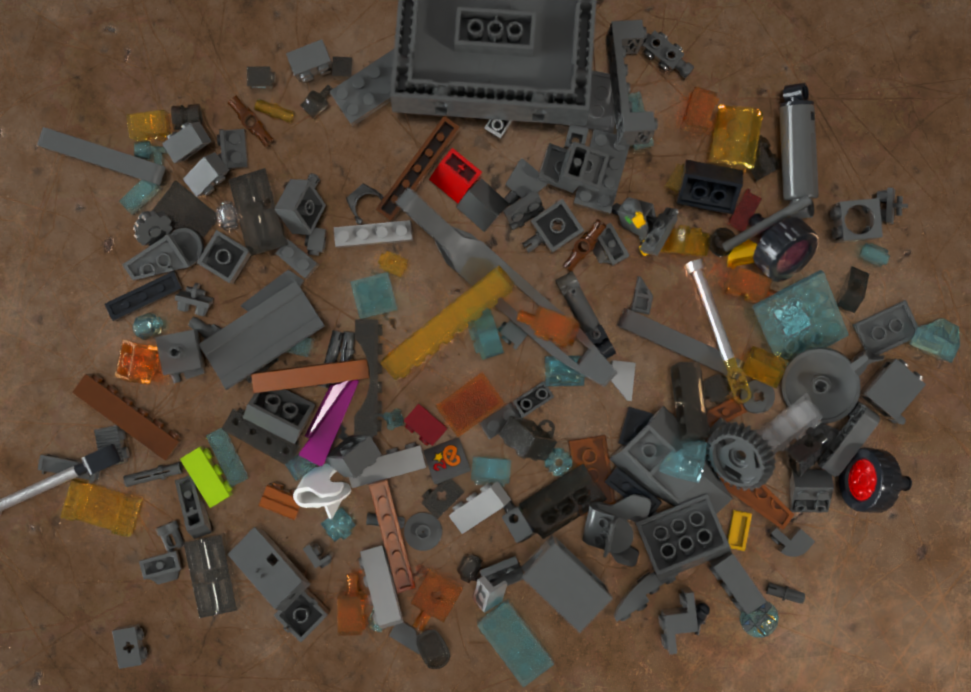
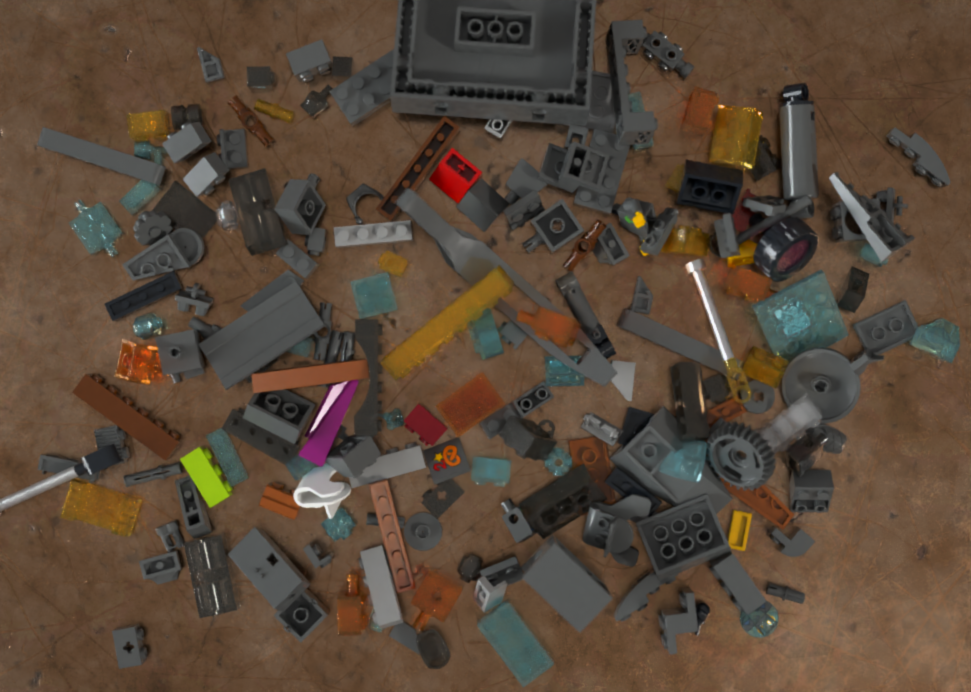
dark grey brick [197,230,253,284] -> none
light grey brick [449,481,511,534] -> none
dark grey beam [818,401,880,477] -> none
black wheel [839,448,912,513] -> none
dark grey container [860,358,926,425] -> none
none -> clear light blue plate [69,200,123,257]
none -> dark grey tile [197,47,225,83]
none -> dark grey pin [313,302,332,361]
none -> light grey hinge [580,412,623,446]
none -> dark grey bracket [714,213,741,258]
none -> dark grey plate [743,195,786,216]
none -> dark grey wedge [829,172,915,262]
none -> dark grey slope [886,127,950,187]

